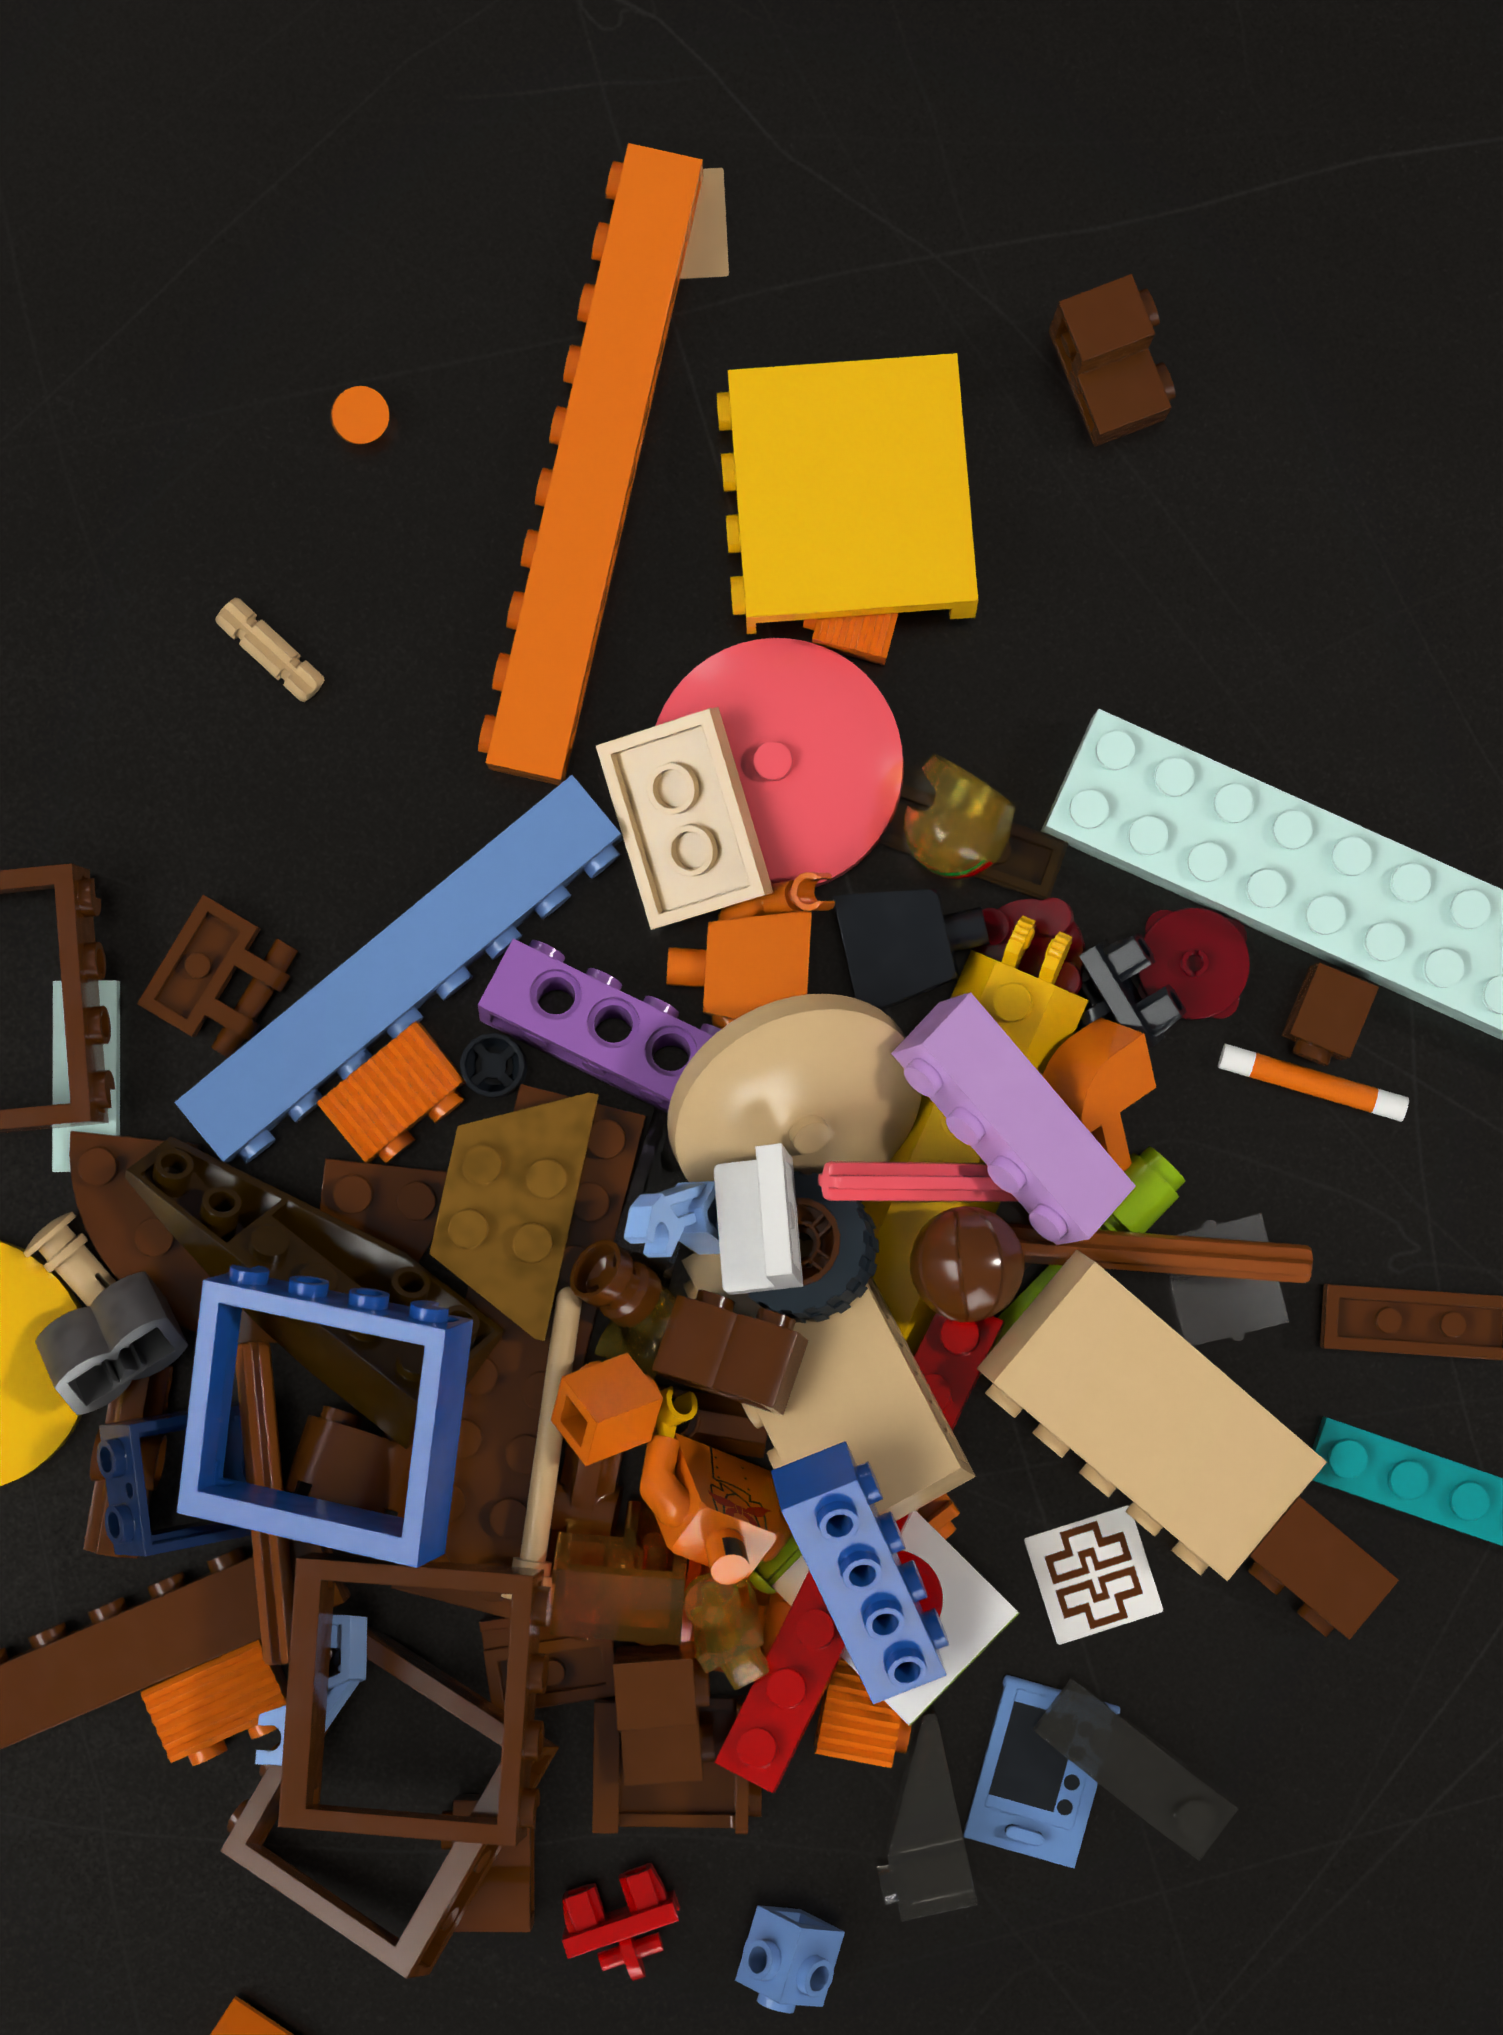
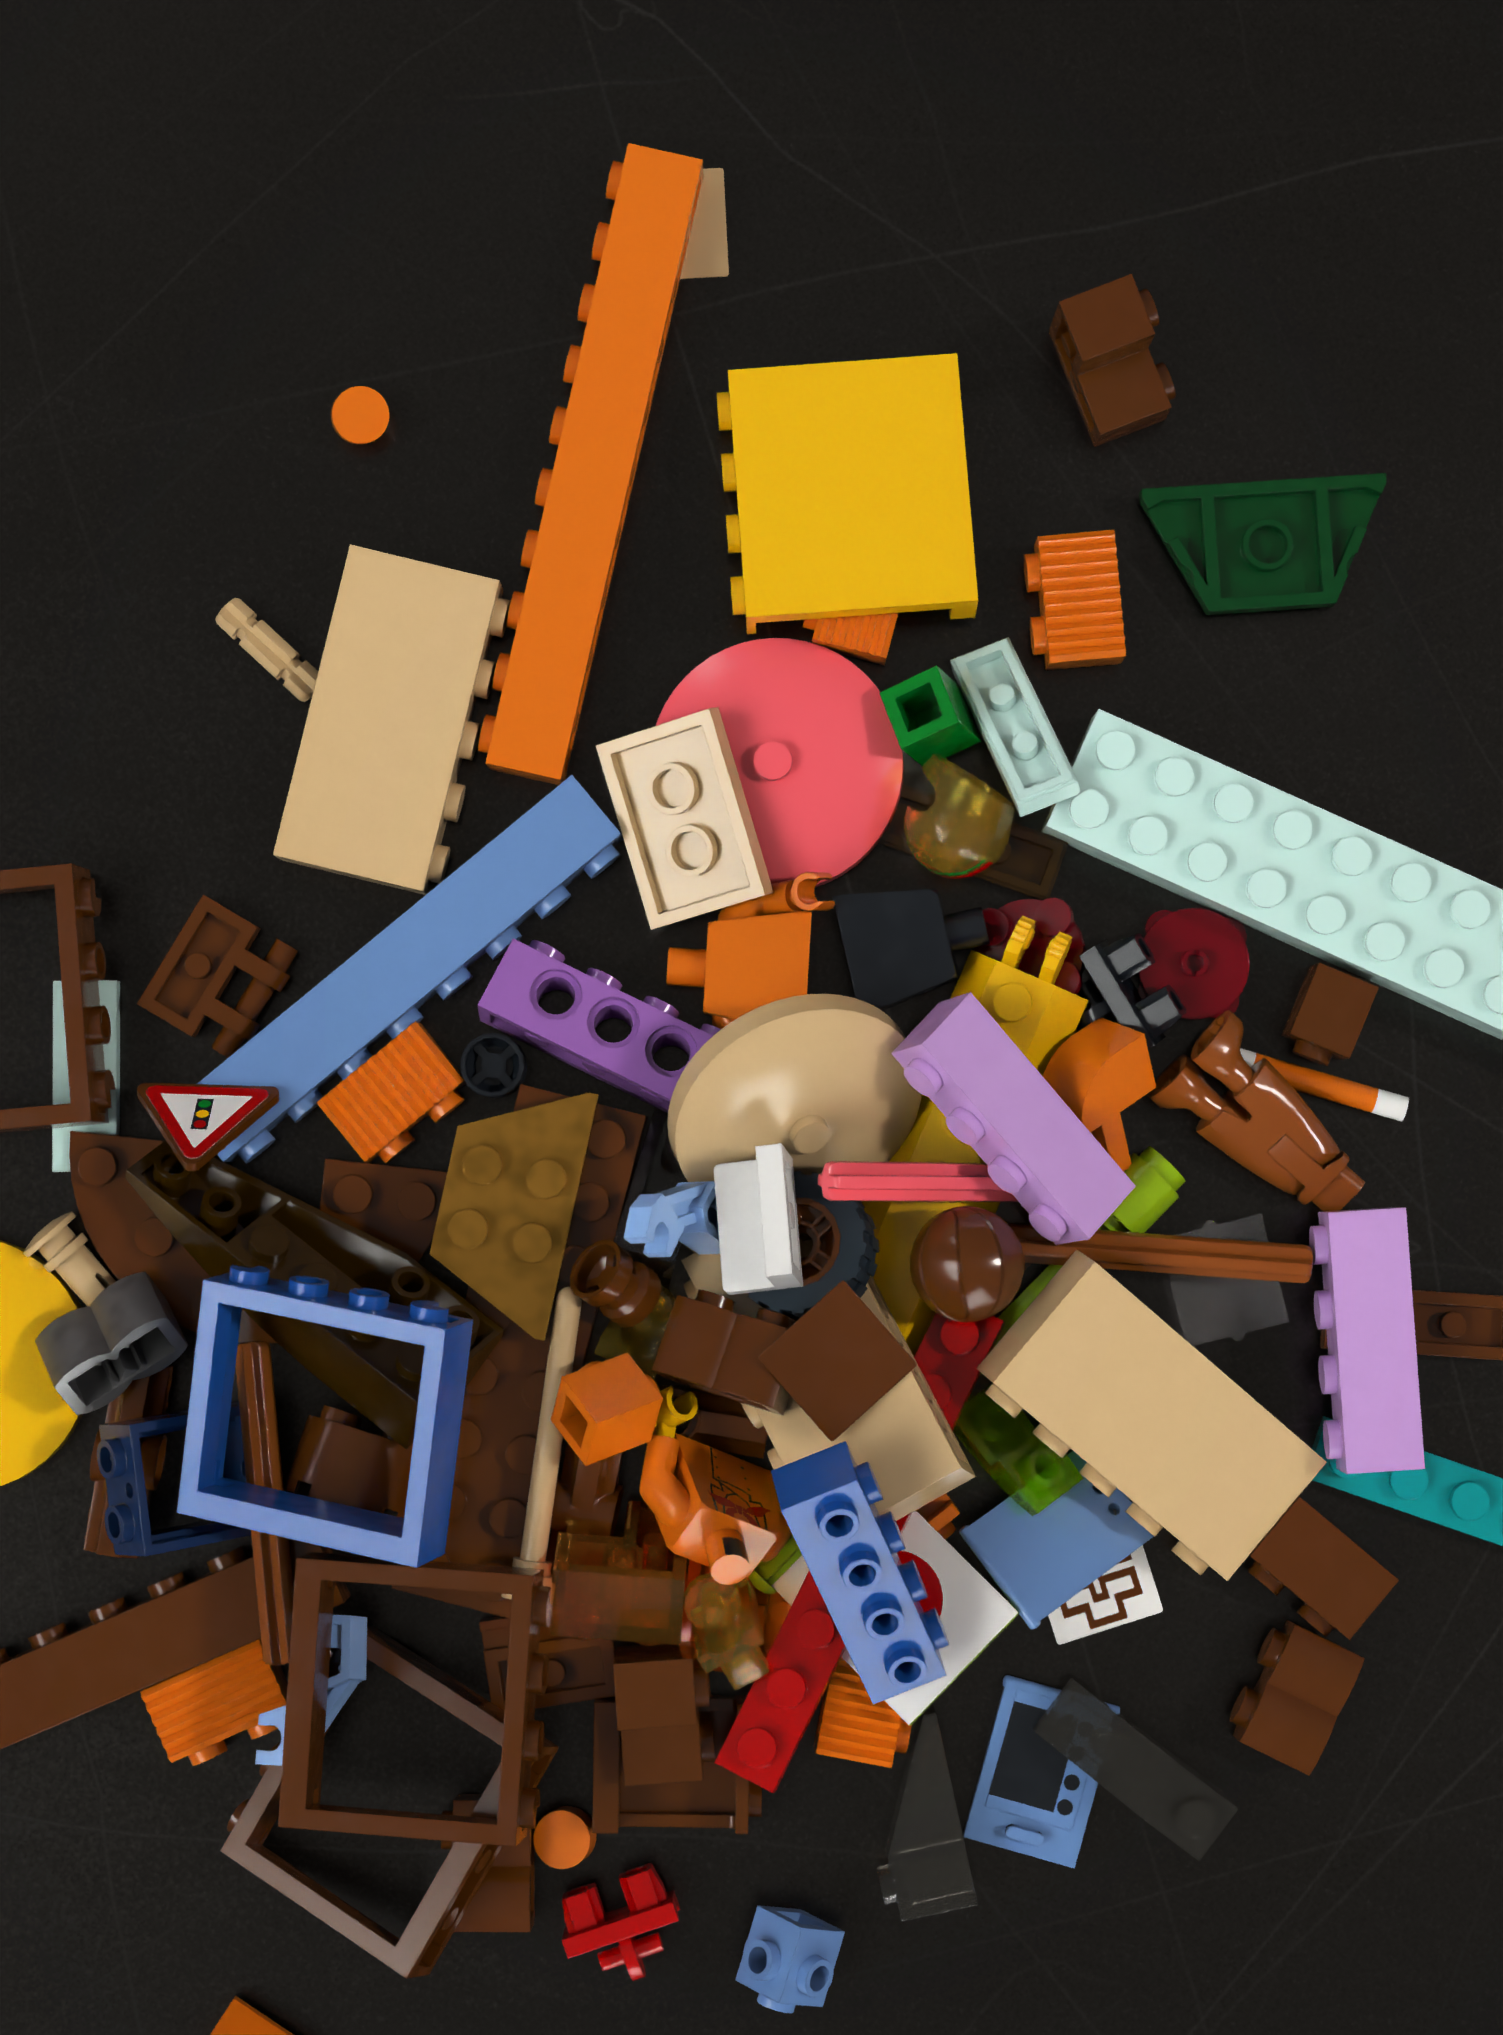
none -> piece [137,1083,280,1171]
none -> tan brick [273,544,511,895]
none -> orange piece [533,1806,597,1869]
none -> reddish brown sticker [758,1280,917,1441]
none -> green brick [880,665,981,768]
none -> light aqua tile [950,637,1081,817]
none -> clear neon green slope [953,1383,1084,1516]
none -> medium blue container [959,1451,1154,1629]
none -> orange brick [1024,530,1126,670]
none -> dark green wing [1139,473,1387,615]
none -> dark orange piece [1147,1010,1365,1212]
none -> reddish brown brick [1230,1620,1365,1776]
none -> lavender brick [1309,1207,1425,1474]

